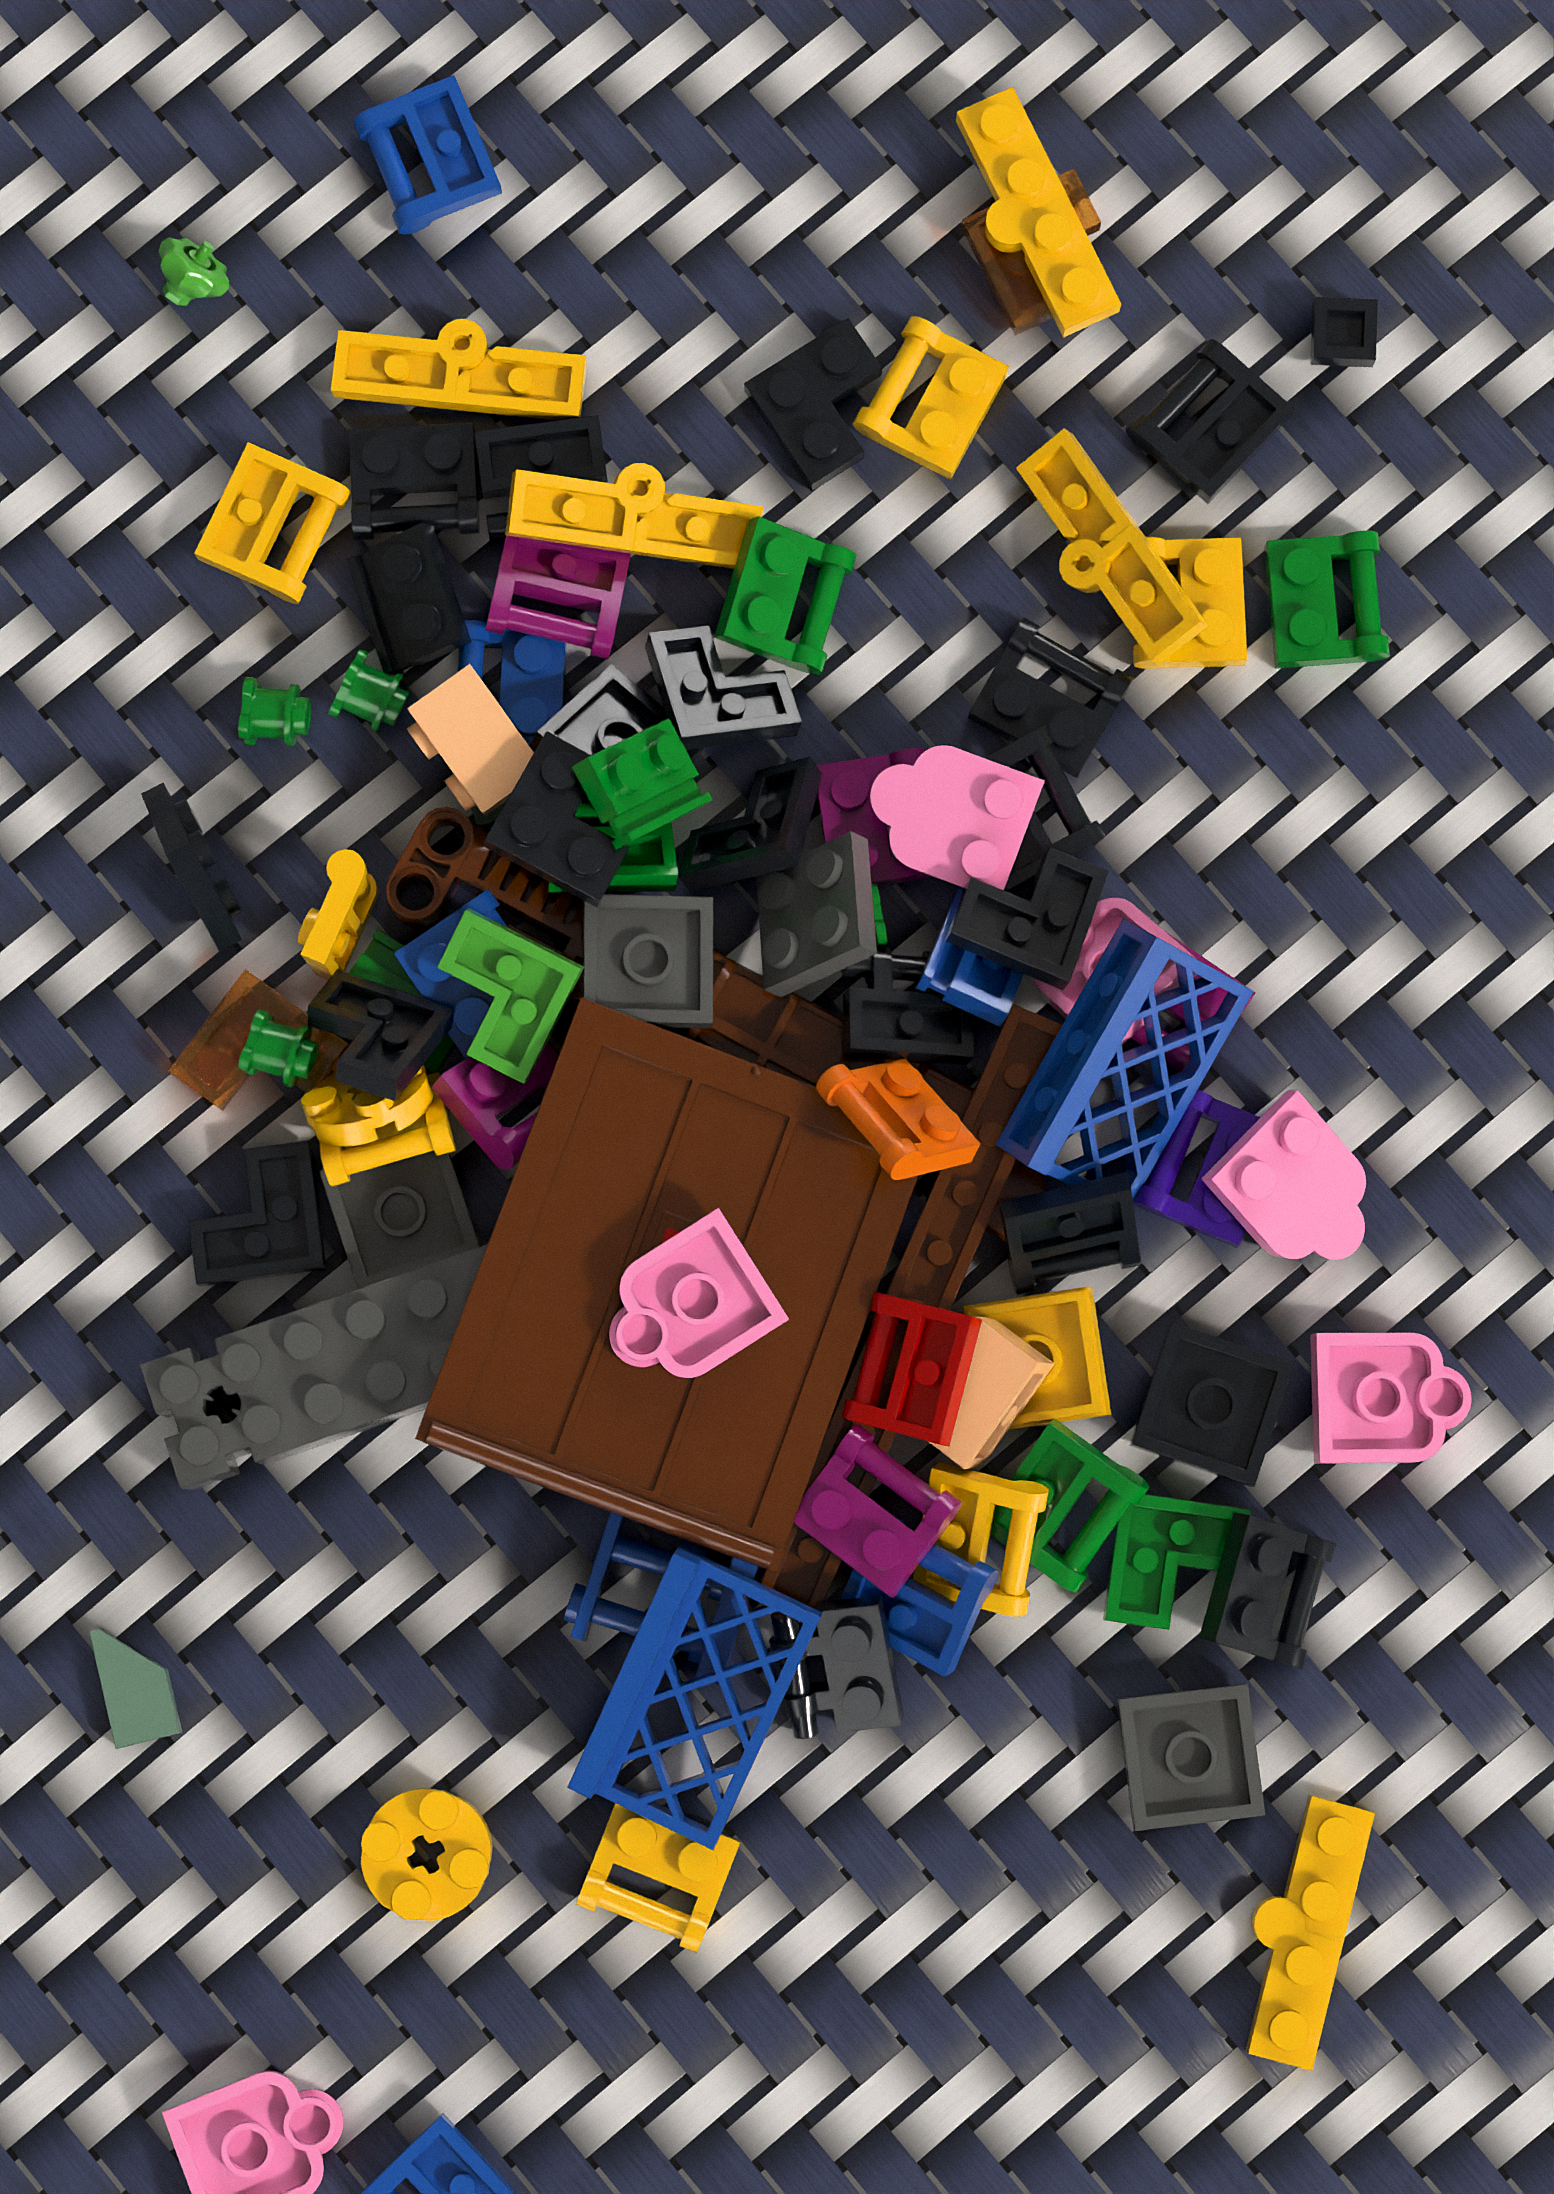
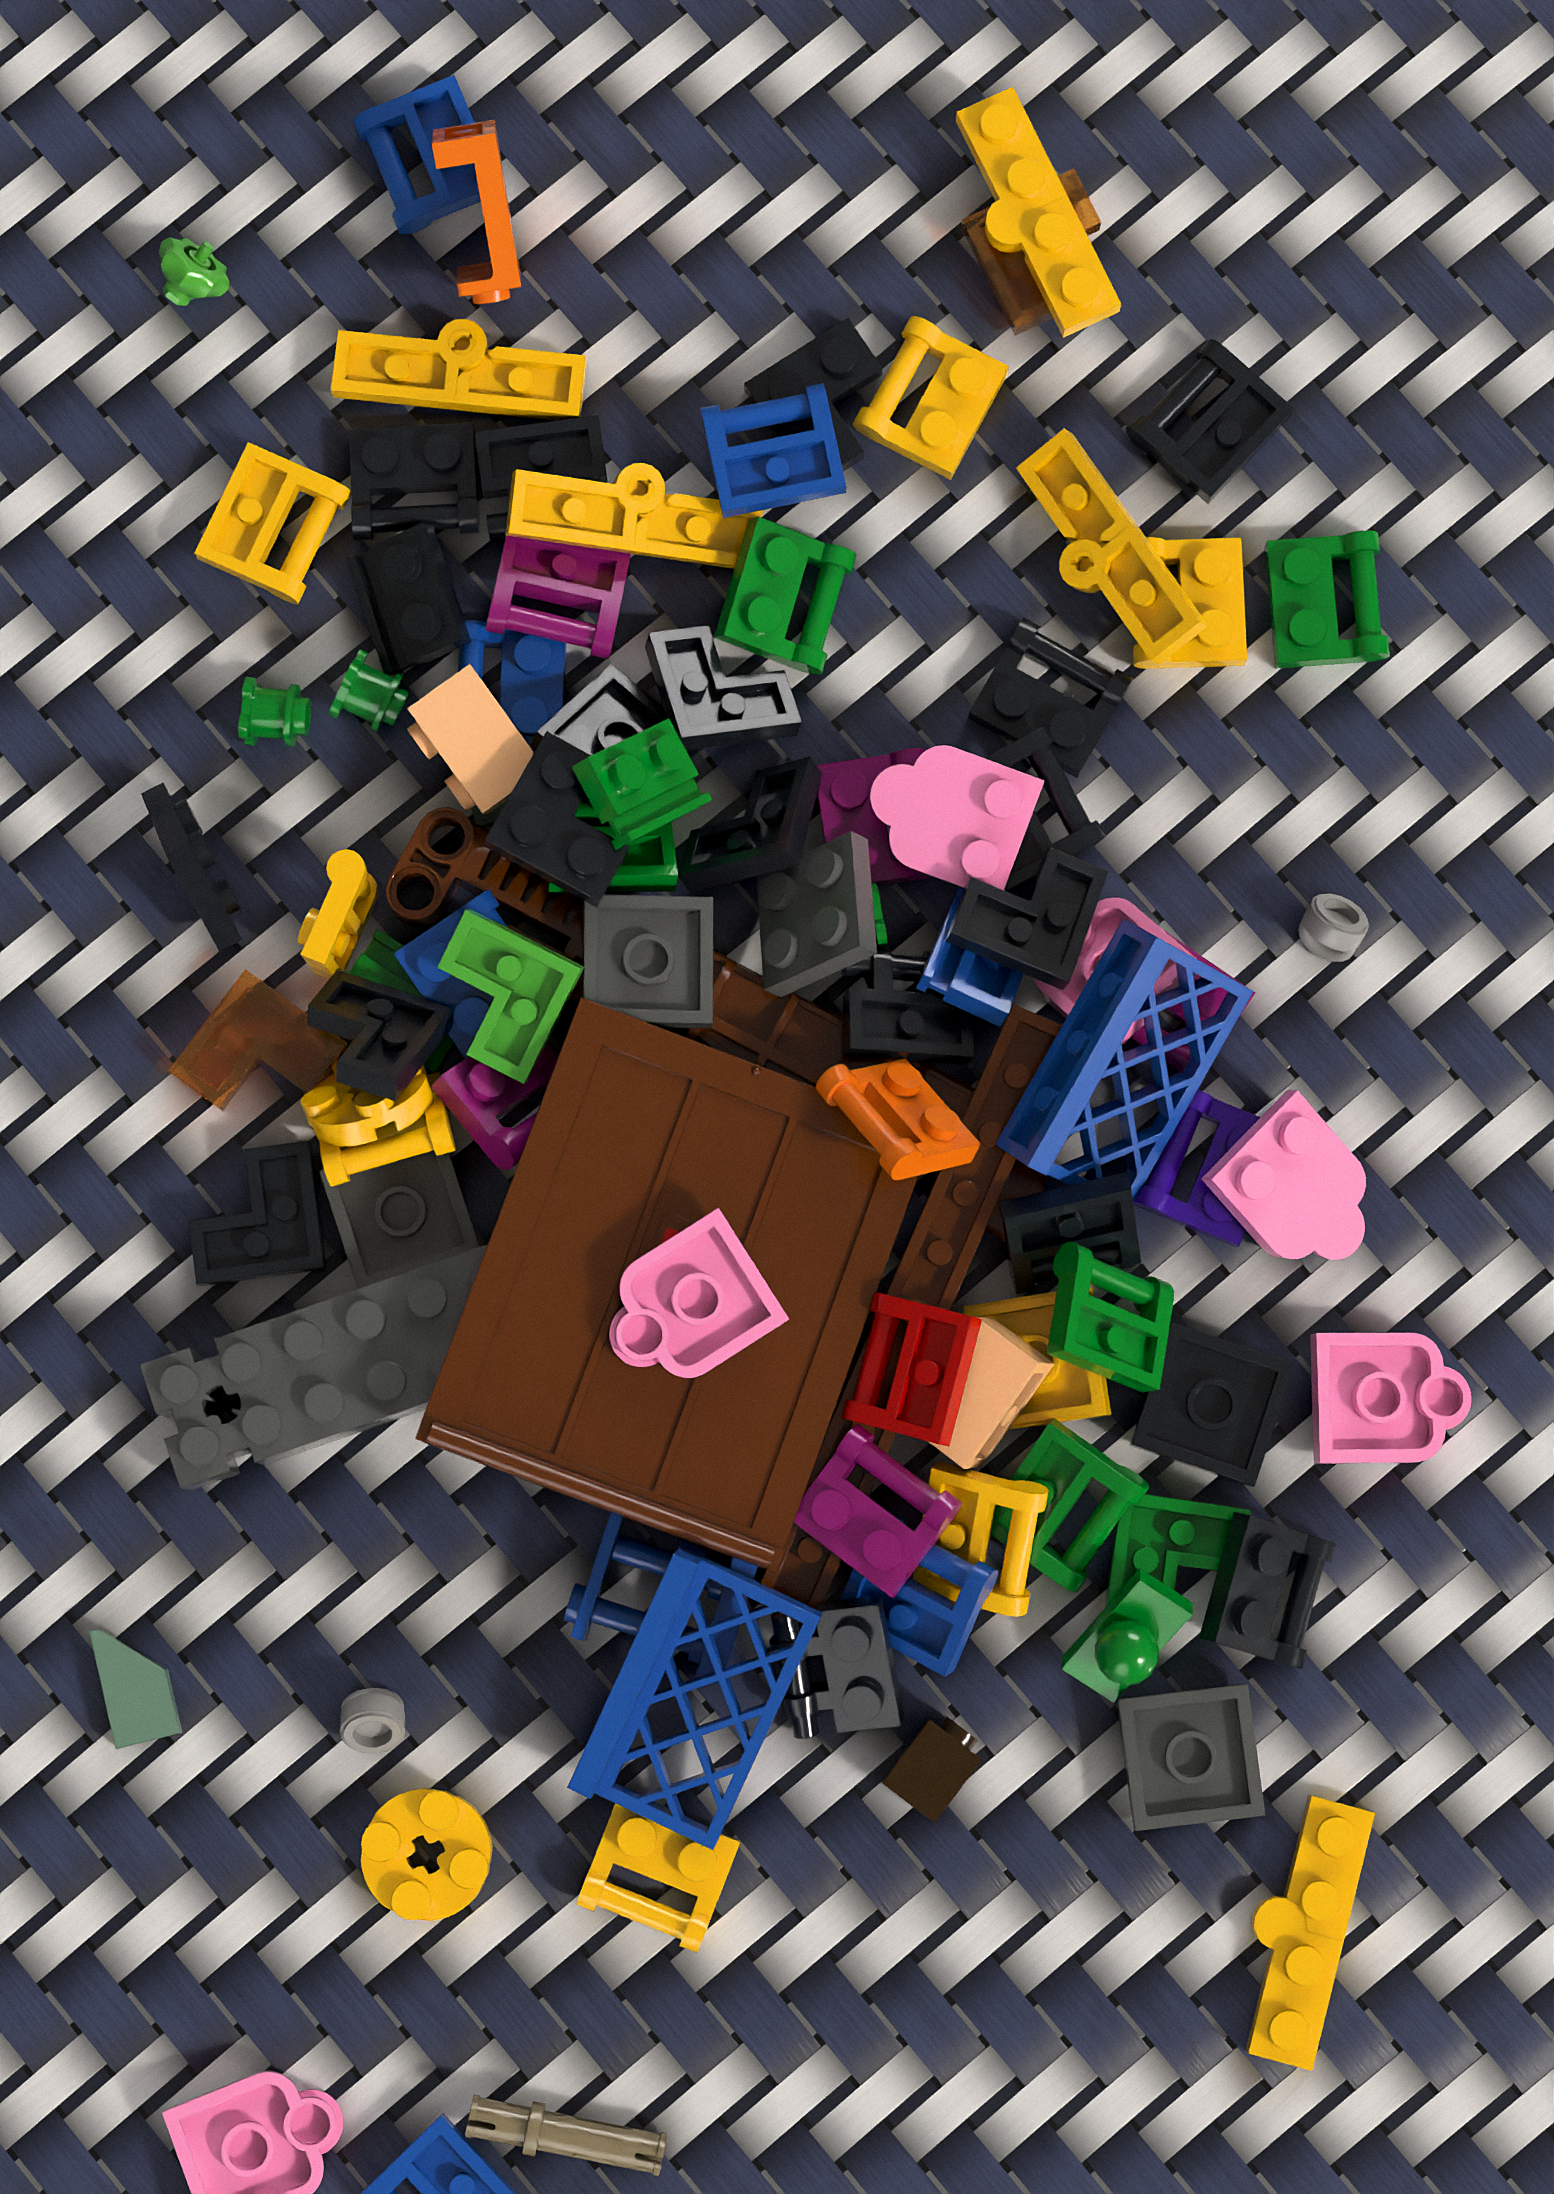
green brick [238,1009,320,1087] -> none
black plate [1310,297,1378,368] -> none
none -> light grey tile [340,1688,405,1754]
none -> orange panel [432,120,521,304]
none -> dark tan pin [465,2094,667,2176]
none -> blue plate [700,383,846,518]
none -> dark brown brick [881,1717,982,1823]
none -> green plate [1047,1242,1174,1393]
none -> green tile [1061,1568,1193,1703]
none -> light grey tile [1298,893,1370,962]

